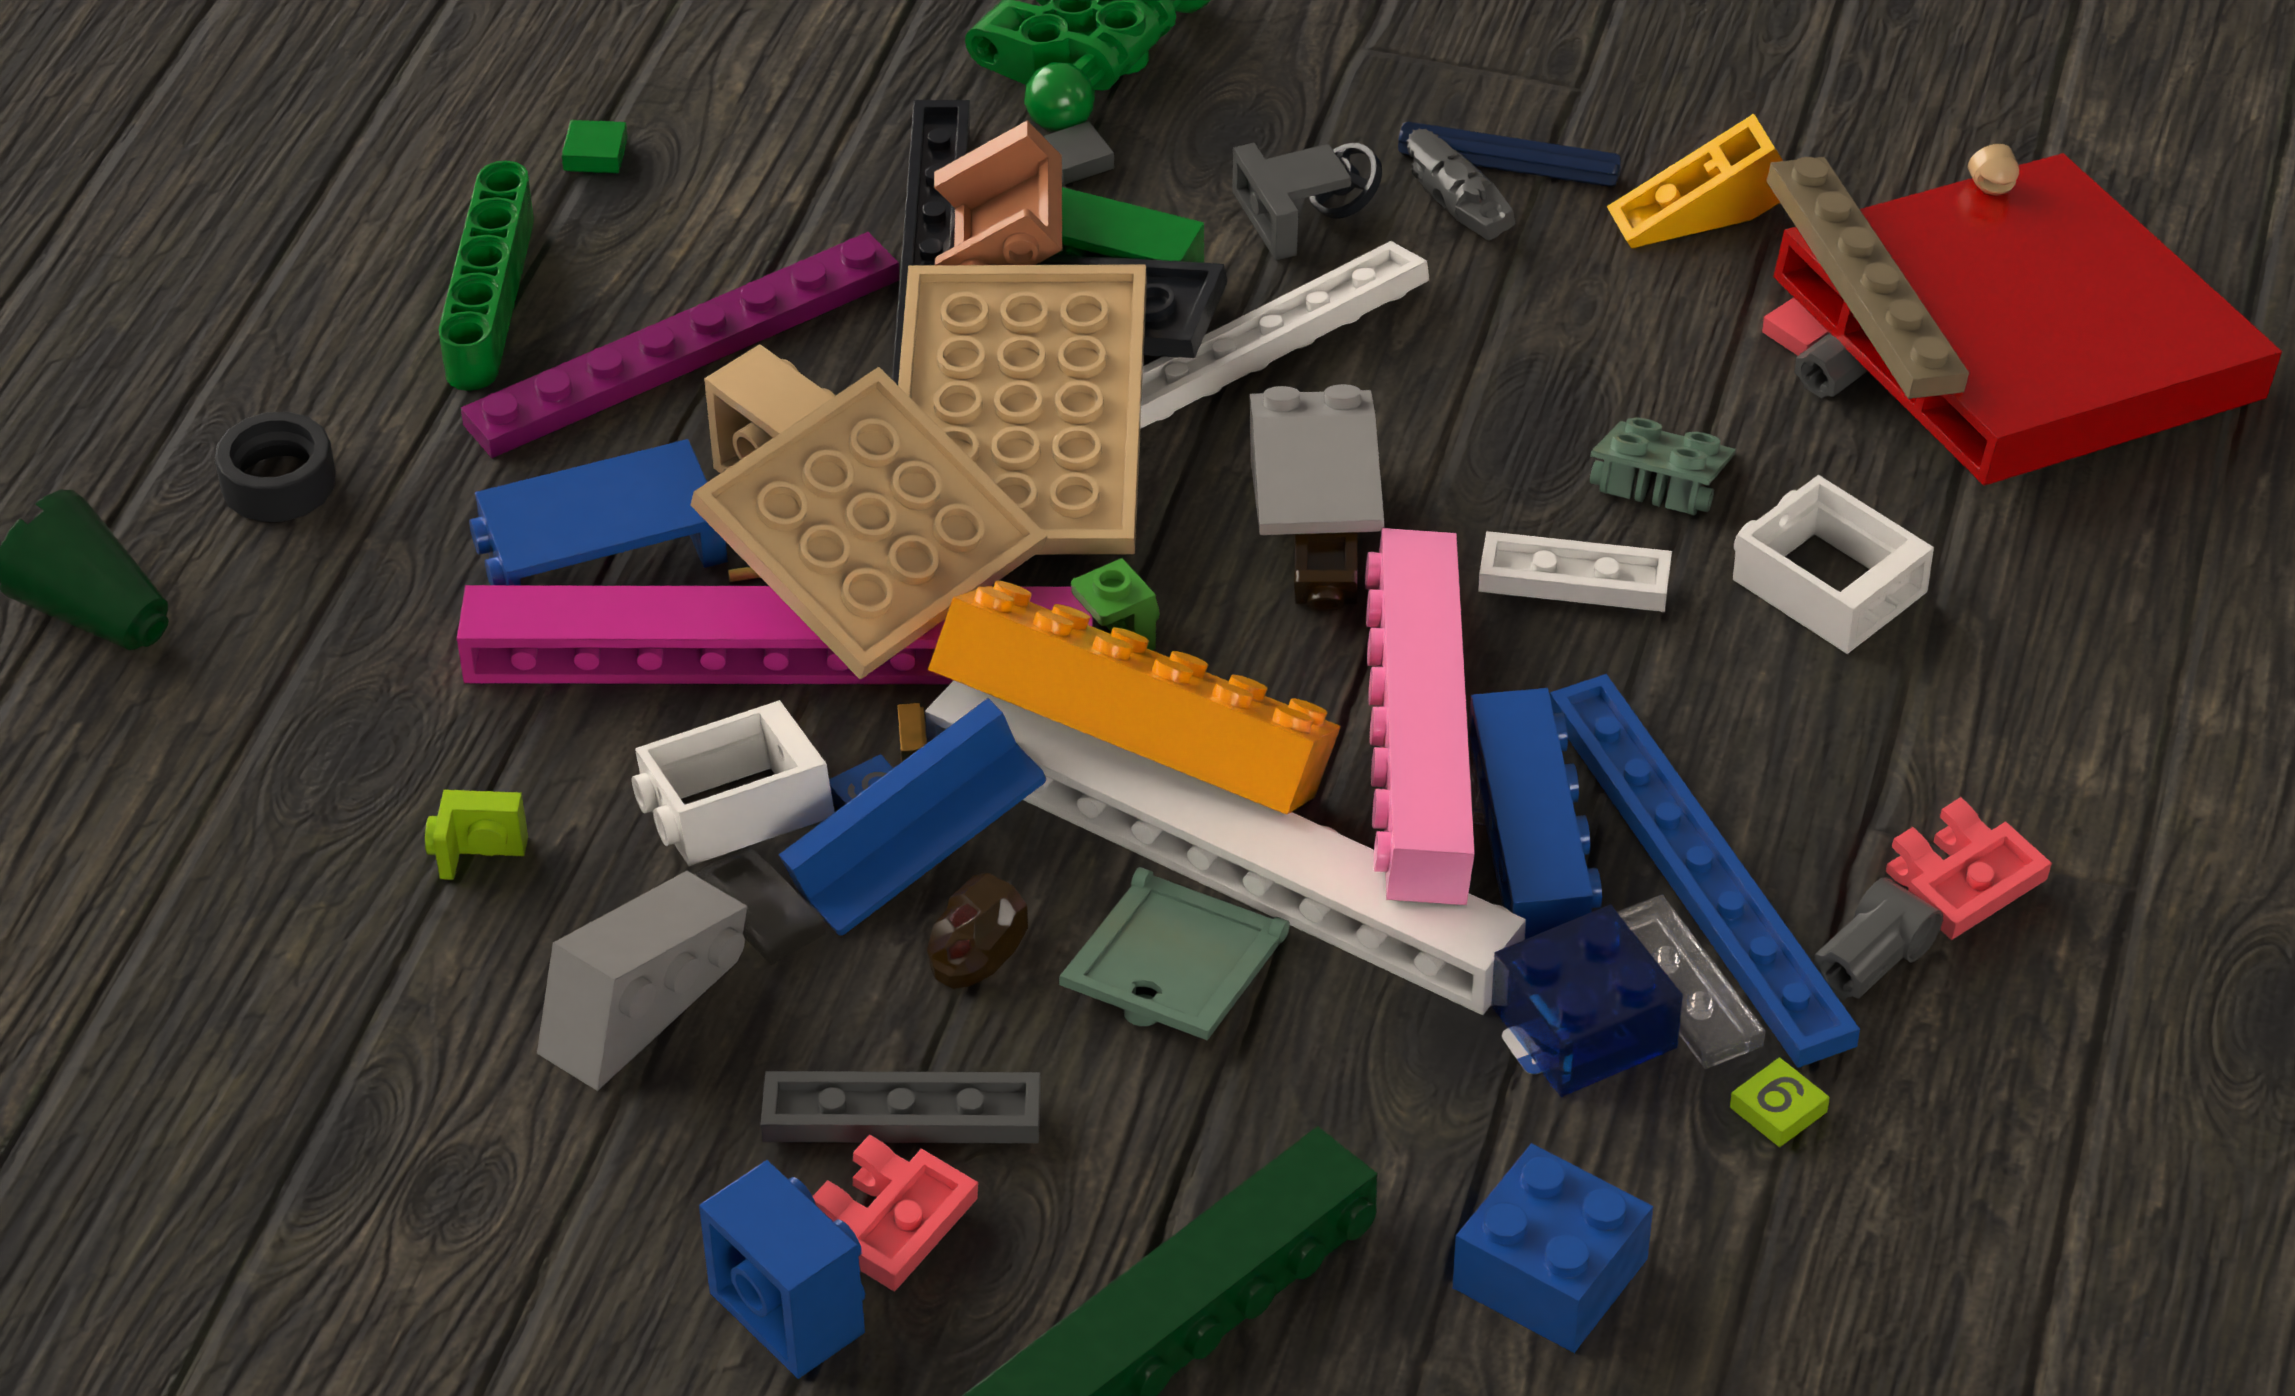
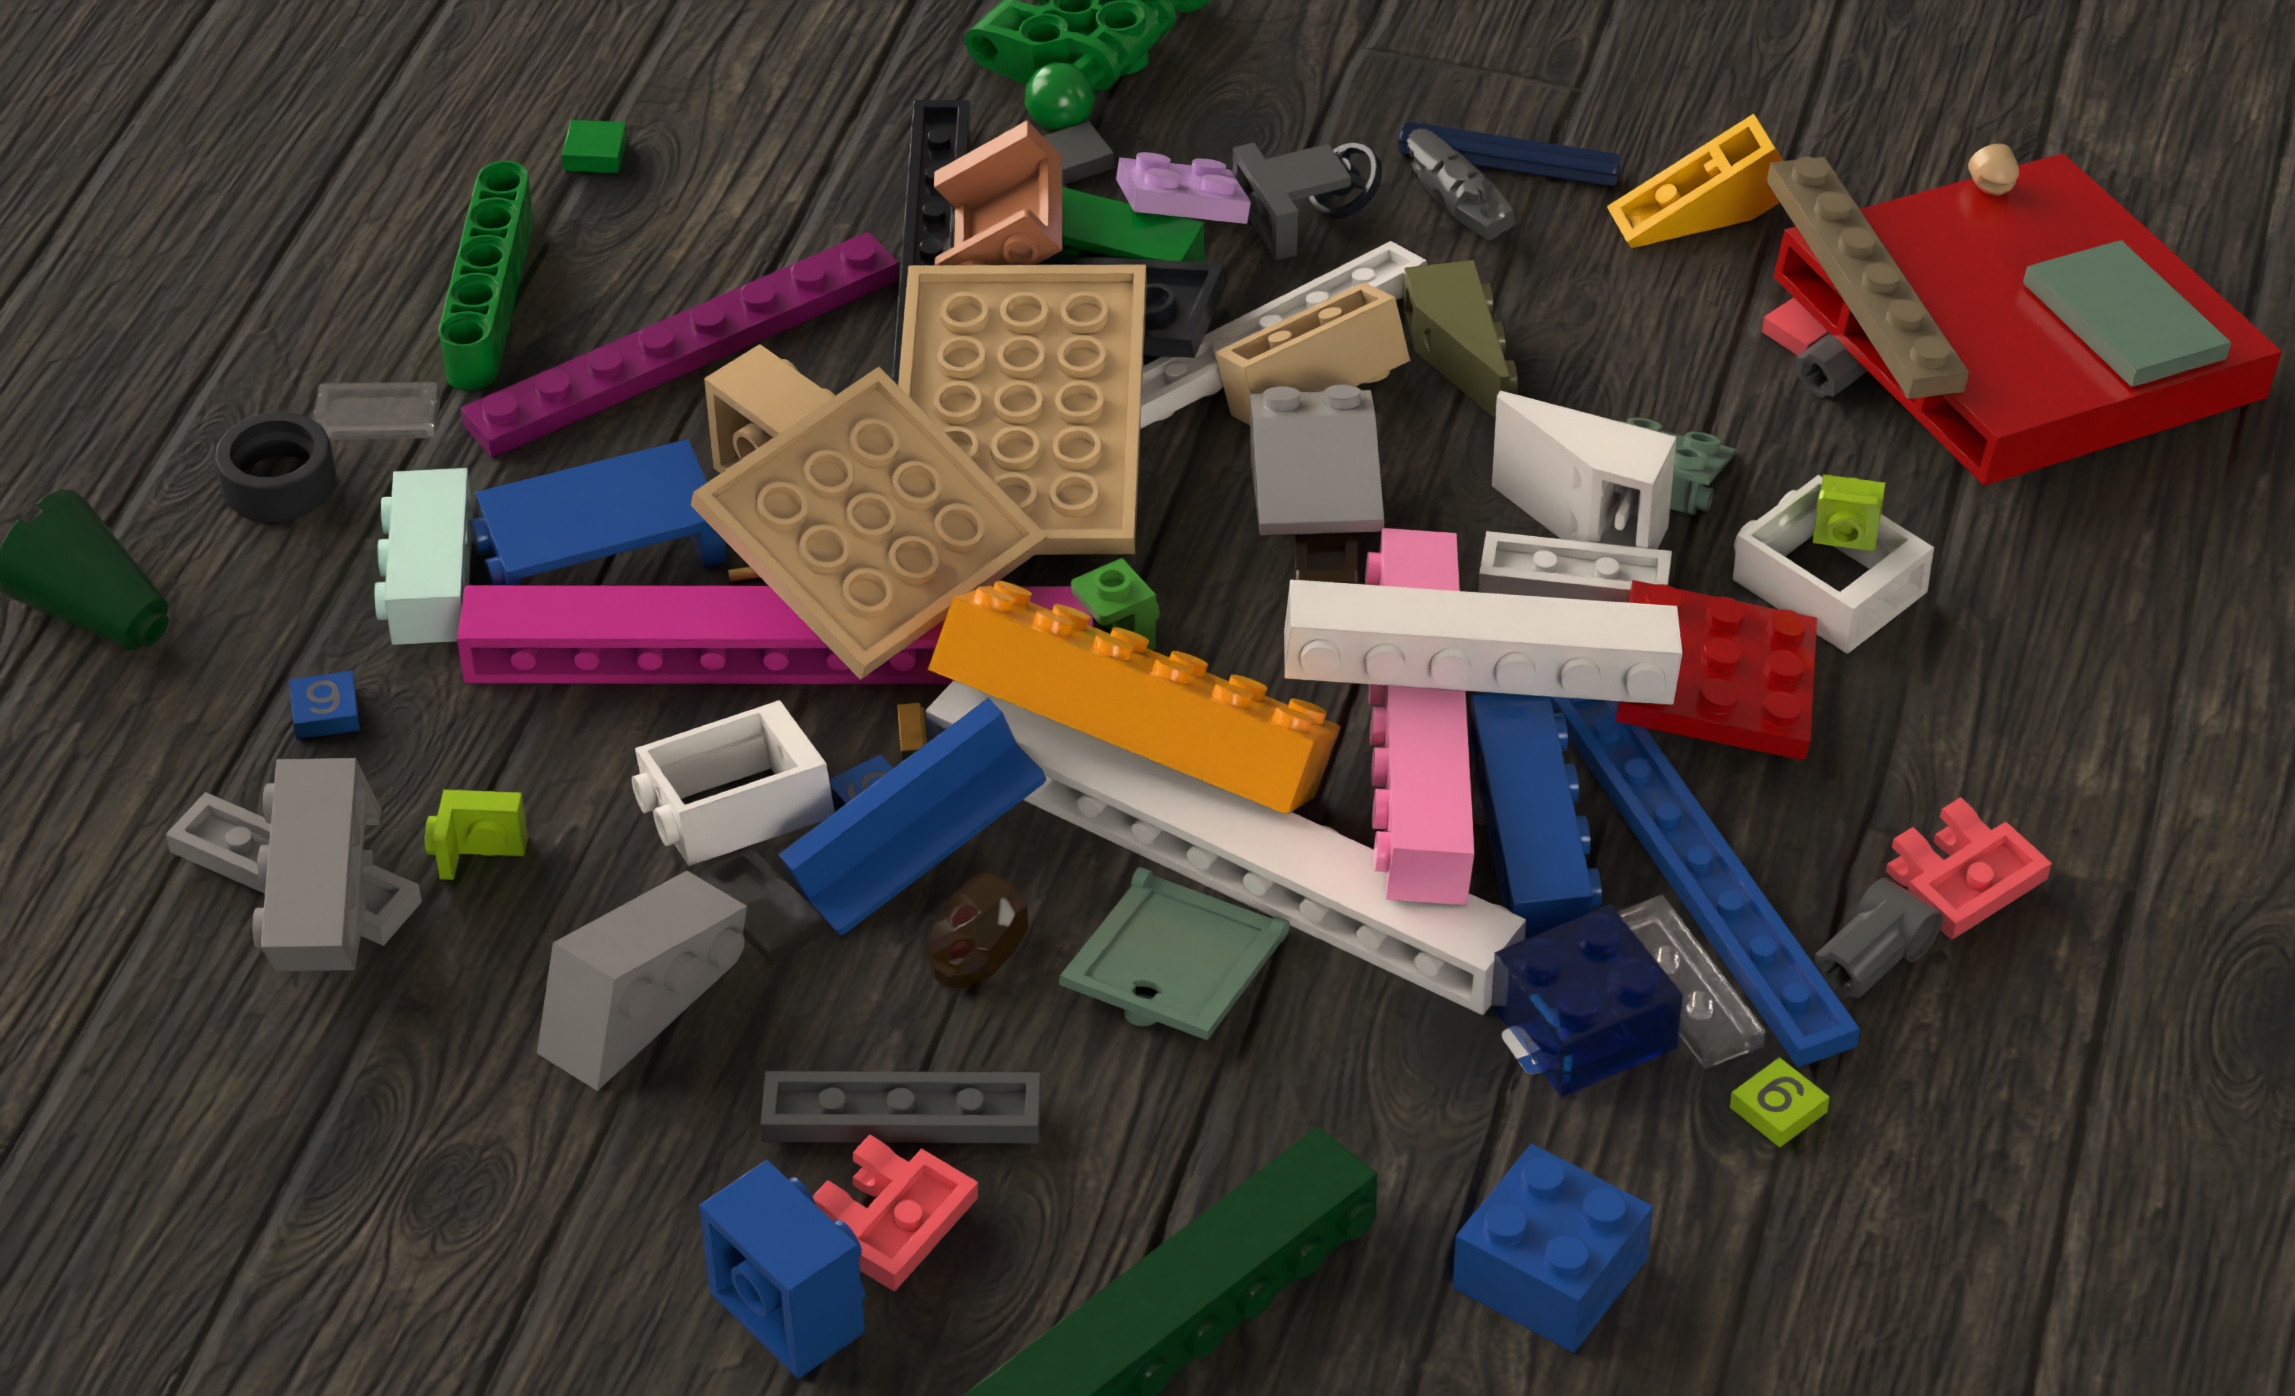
none -> light grey plate [166,792,422,946]
none -> light grey wedge [252,758,381,971]
none -> blue tile [289,670,360,740]
none -> clear tile [313,382,440,439]
none -> light aqua brick [375,468,474,645]
none -> lavender plate [1116,152,1251,224]
none -> tan brick [1215,282,1410,426]
none -> white brick [1284,580,1682,705]
none -> olive slope [1403,260,1518,419]
none -> white slope [1492,390,1676,549]
none -> red plate [1615,580,1817,760]
none -> lime bracket [1813,474,1886,552]
none -> sand green tile [2023,240,2232,387]

